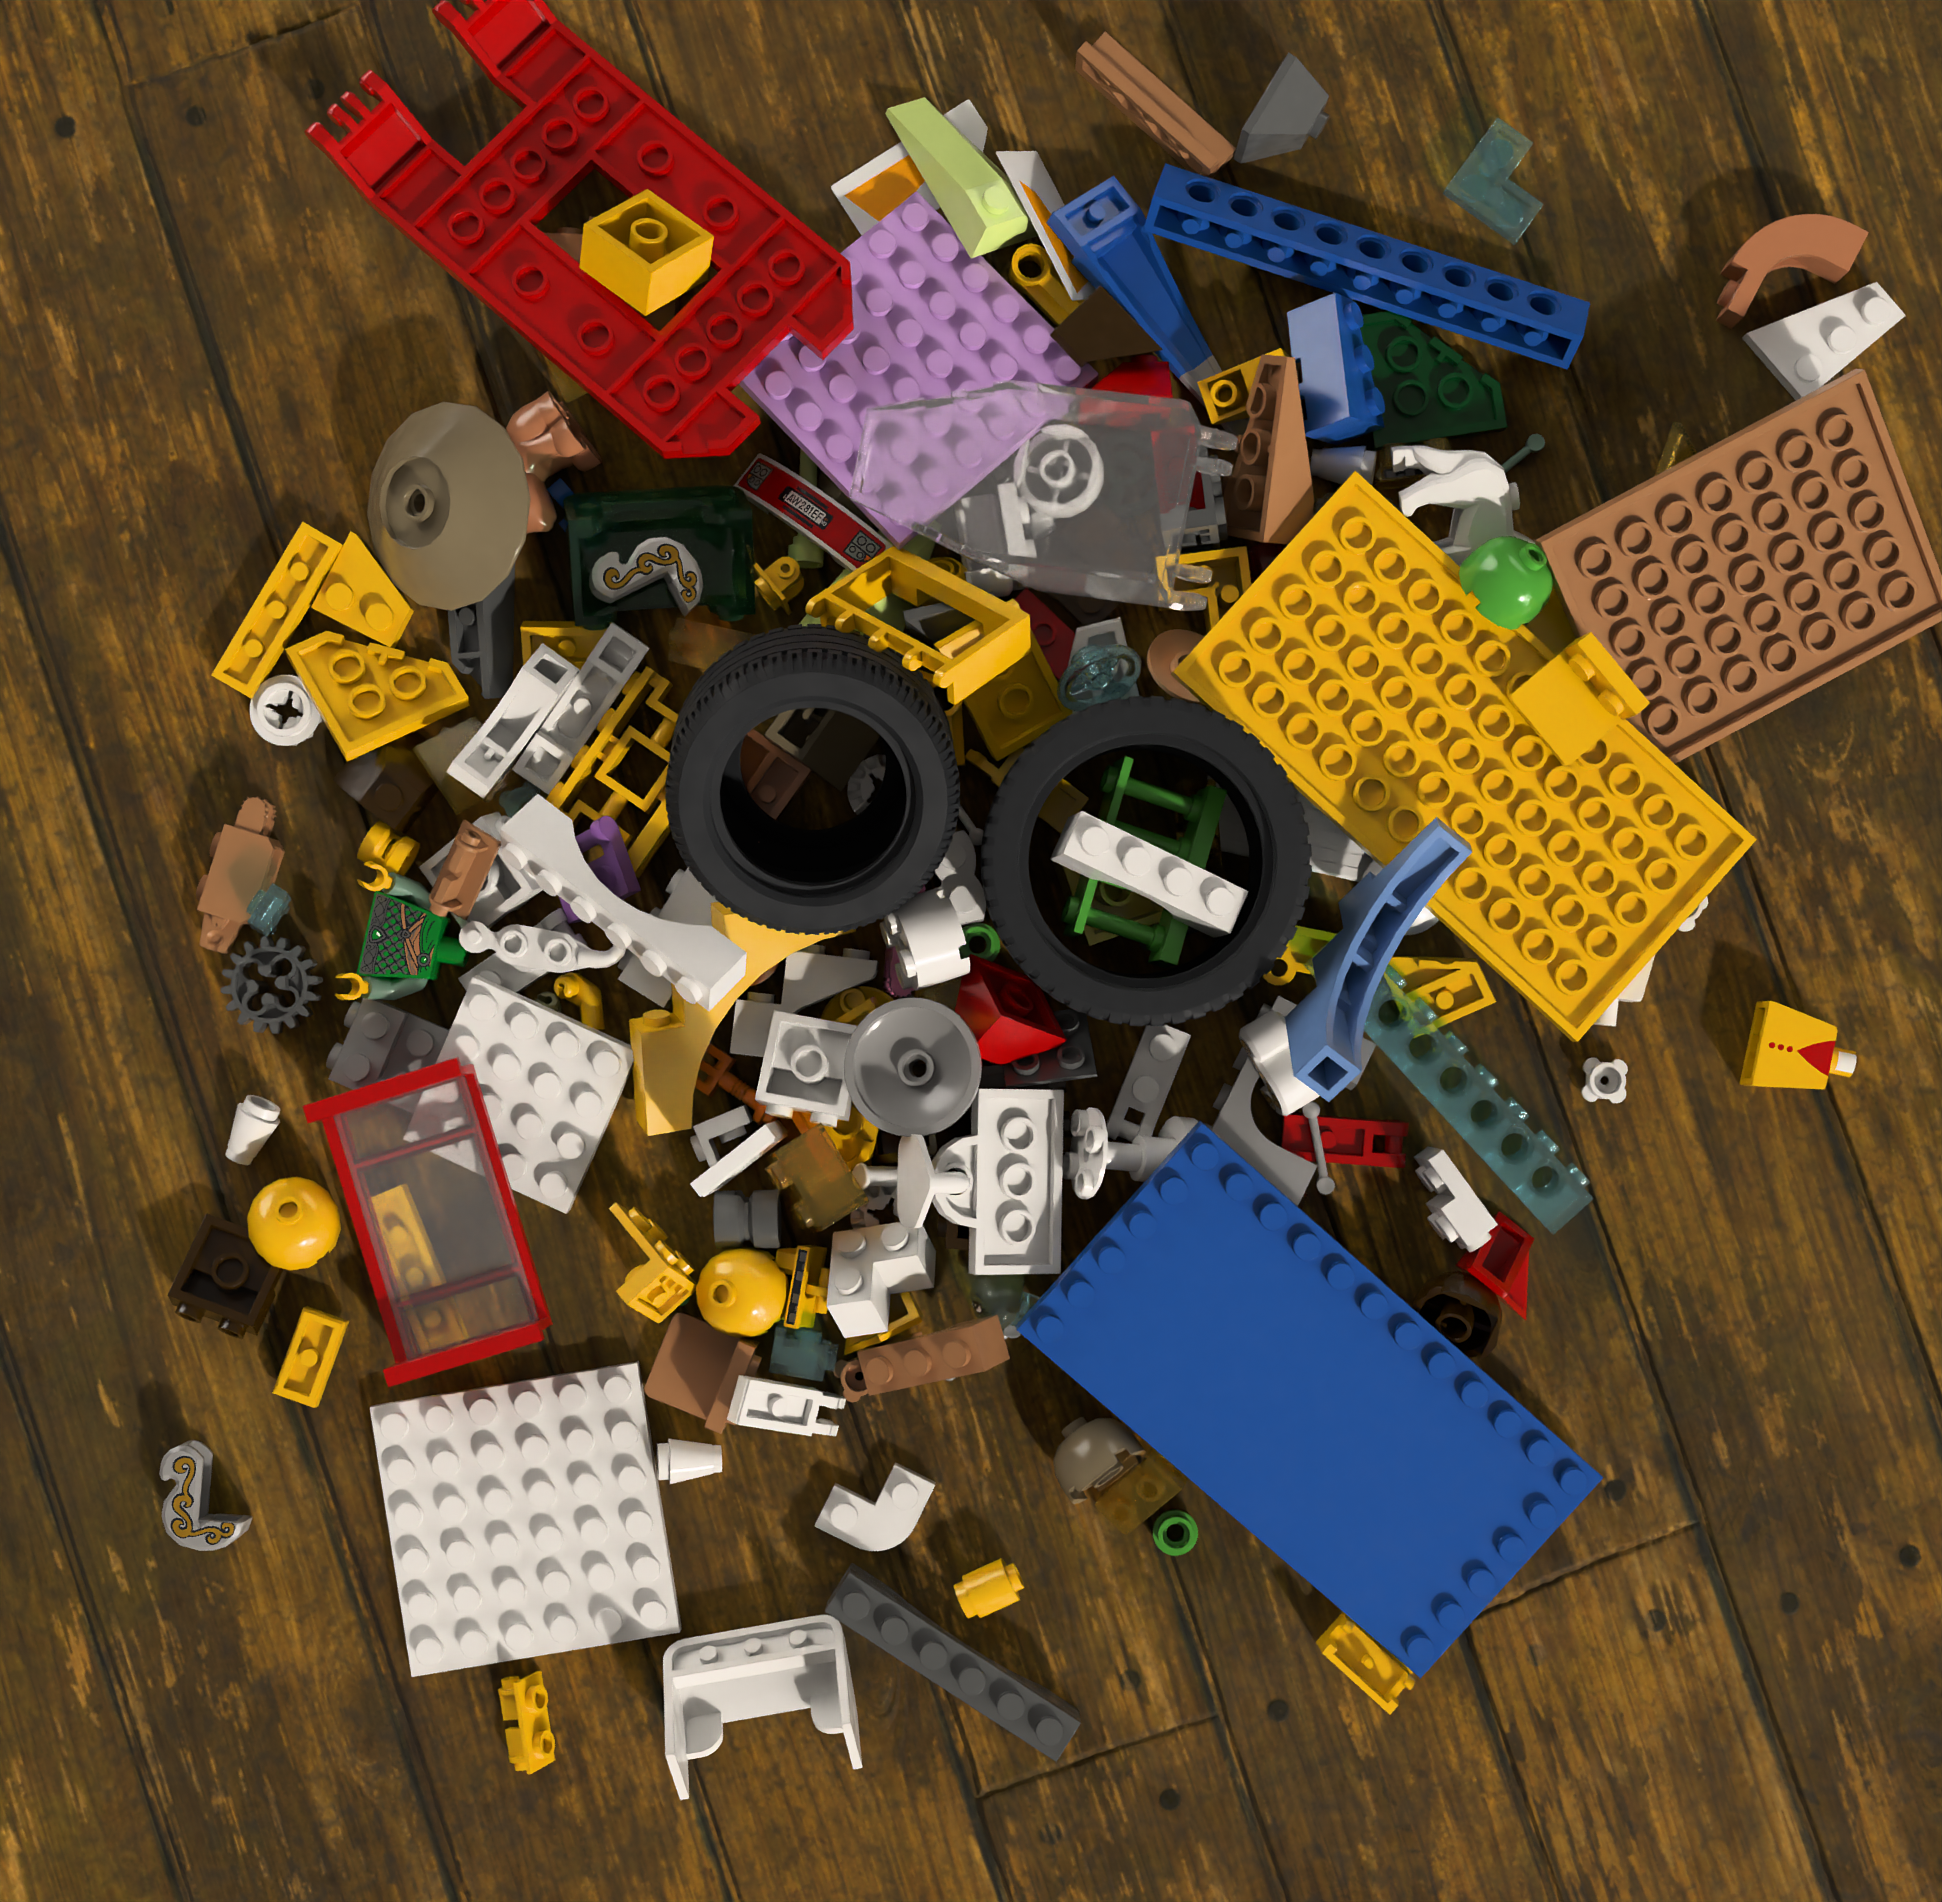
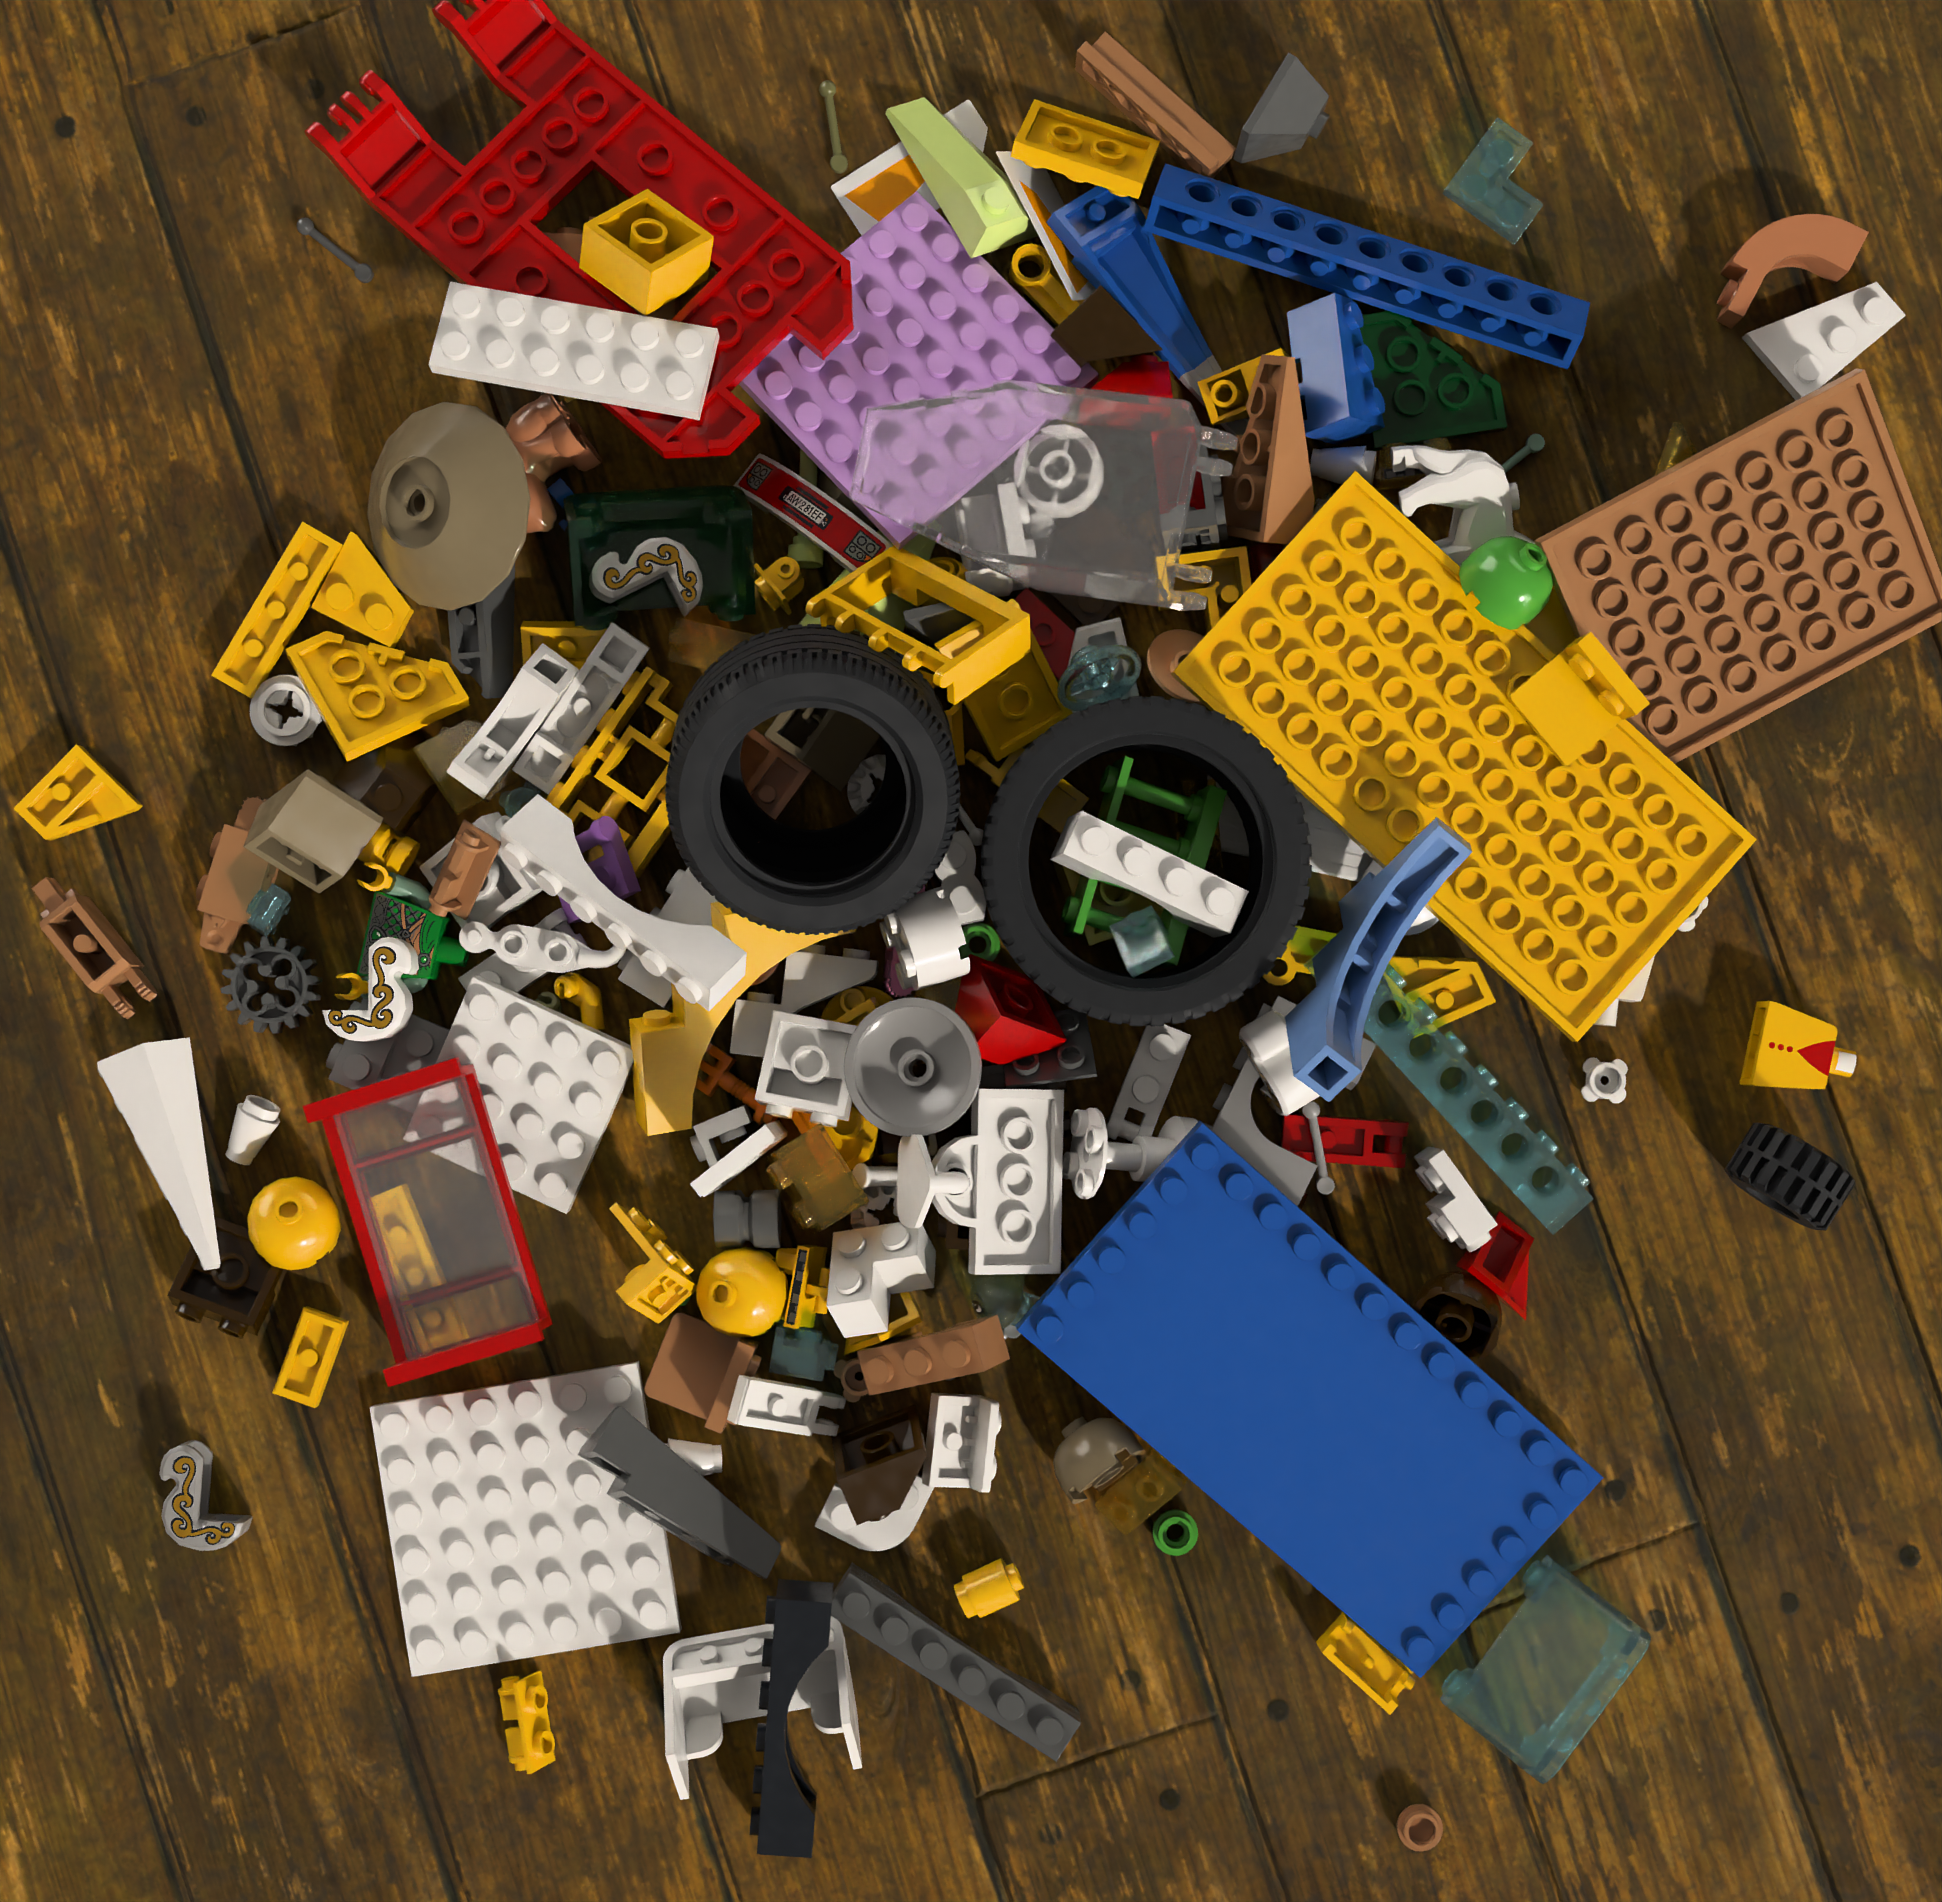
none -> yellow wing [13,744,143,841]
none -> medium nougat hinge [32,877,158,1020]
none -> white wedge [97,1037,221,1270]
none -> dark tan slope [243,769,383,893]
none -> dark grey hinge [297,217,374,283]
none -> white animal [322,937,419,1042]
none -> white plate [428,282,720,420]
none -> dark grey wedge [578,1407,781,1579]
none -> black arch [749,1579,834,1858]
none -> olive hinge [819,80,848,174]
none -> dark brown slope [831,1404,927,1525]
none -> white bracket [922,1393,1002,1493]
none -> yellow plate [1010,99,1160,199]
none -> clear light blue bracket [1110,906,1175,978]
none -> medium nougat plate [1397,1804,1443,1851]
none -> clear light blue windscreen [1440,1555,1651,1784]
none -> black tyre [1724,1123,1856,1231]

